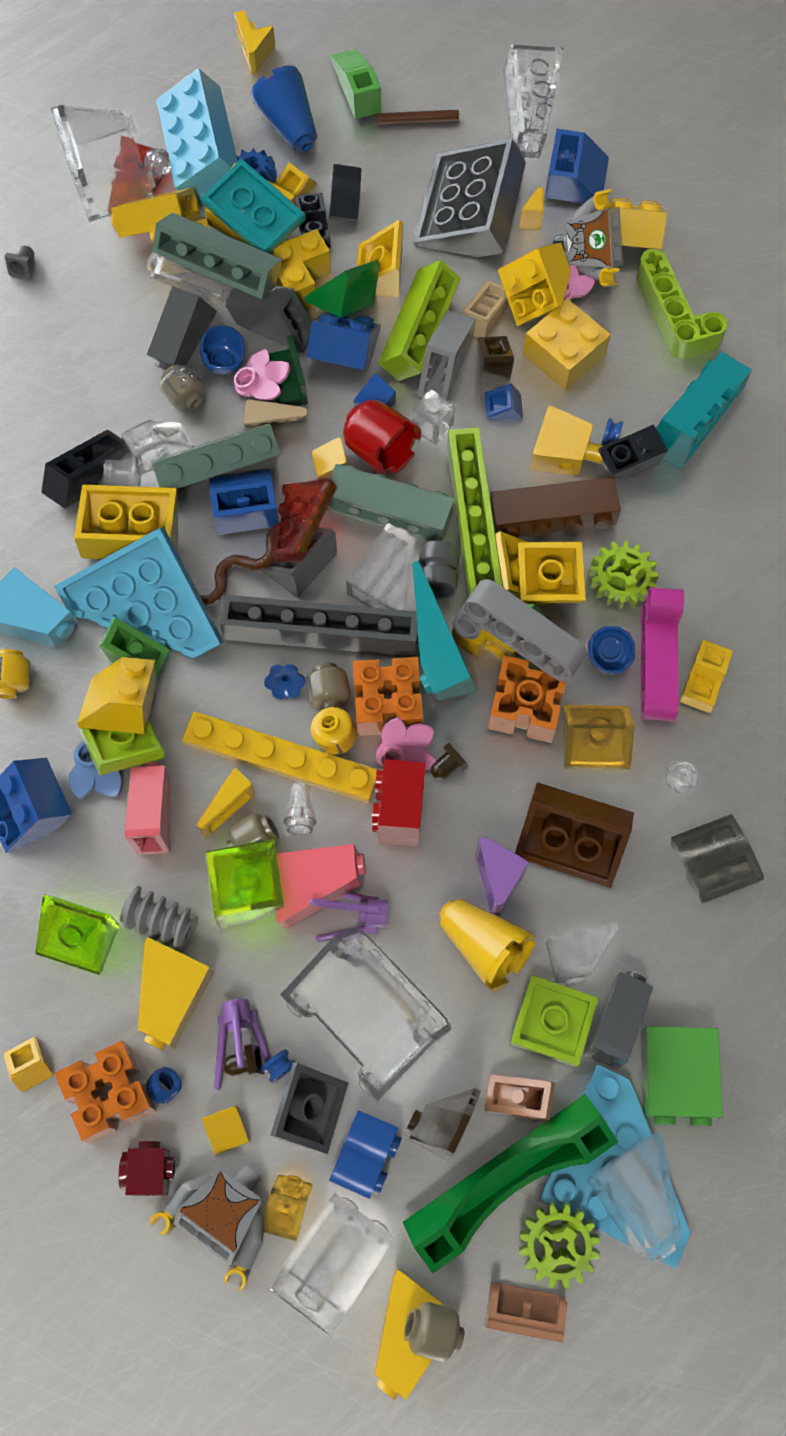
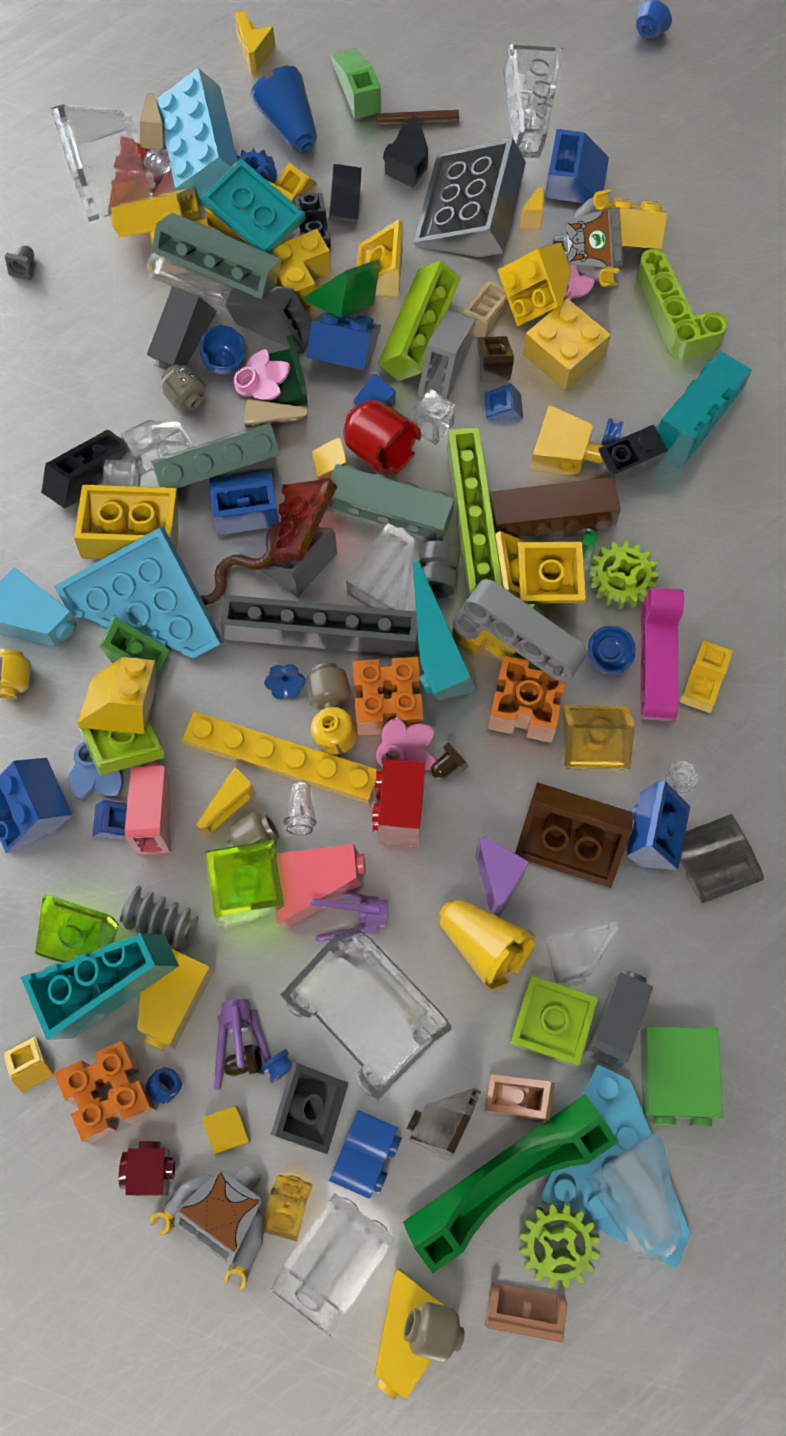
none -> teal wedge [21,933,179,1040]
none -> blue slope [92,800,127,838]
none -> tan slope [139,93,163,150]
none -> black slope [383,115,428,188]
none -> green tile [582,528,598,561]
none -> blue slope [627,781,691,870]
none -> blue cone [636,0,672,39]

